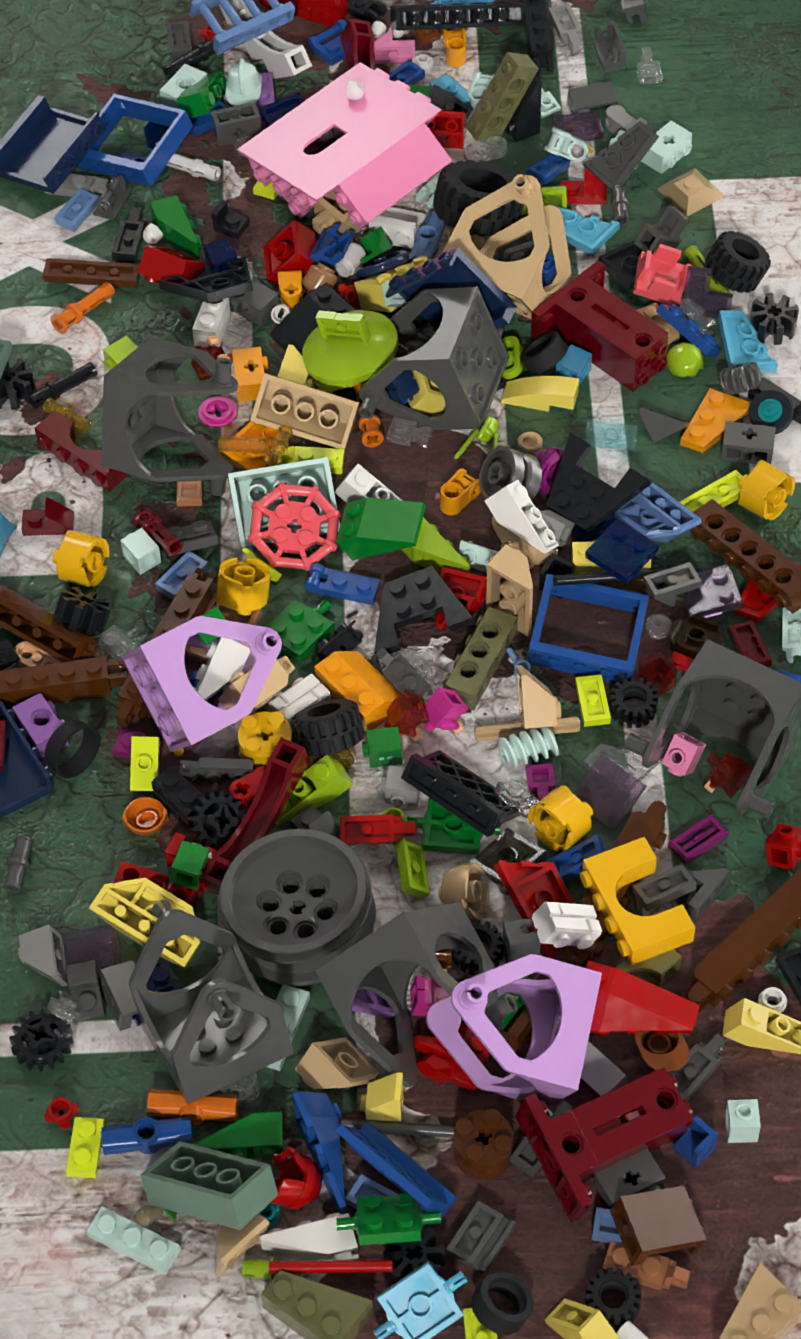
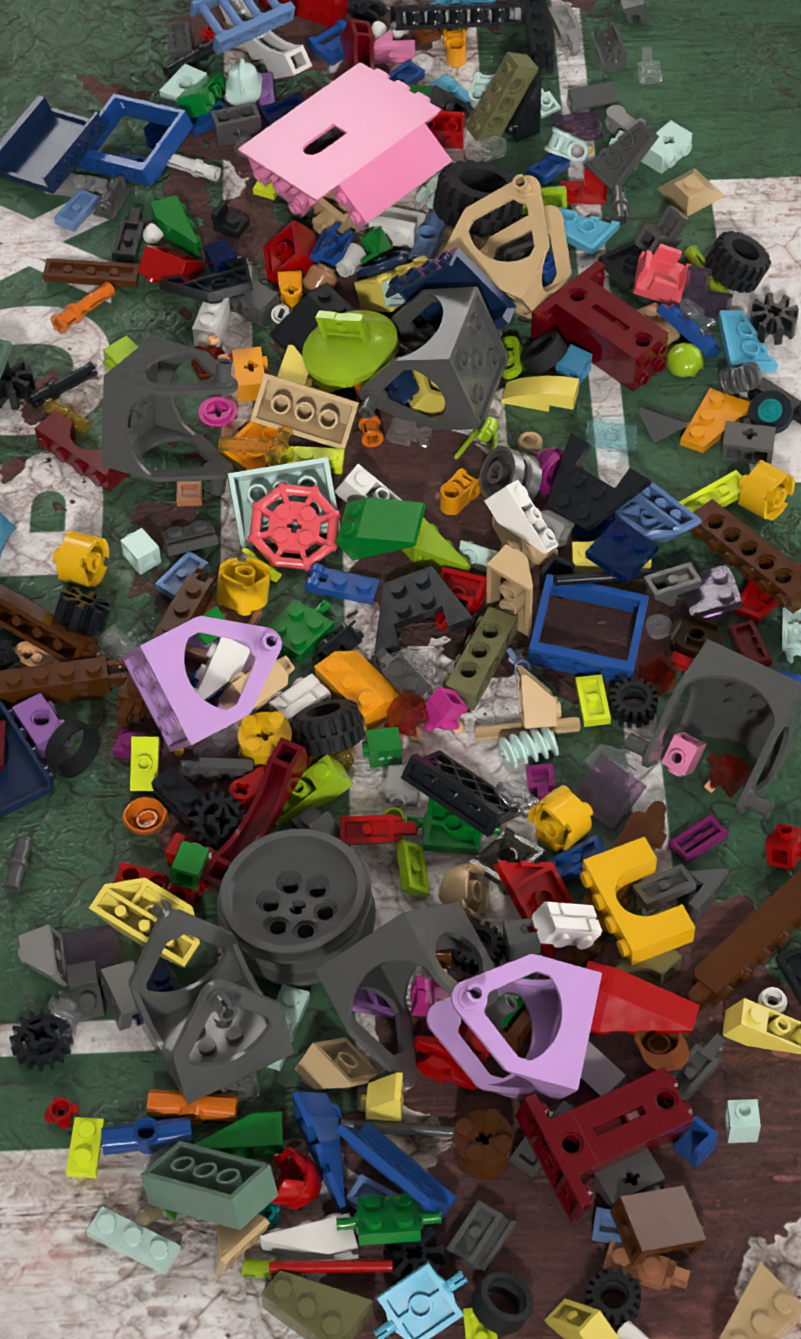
dark red slope [21,497,75,536] -> none
dark red pin [134,509,182,555] -> none
red plate [336,284,357,308] -> none
white hinge [346,81,365,100] -> none

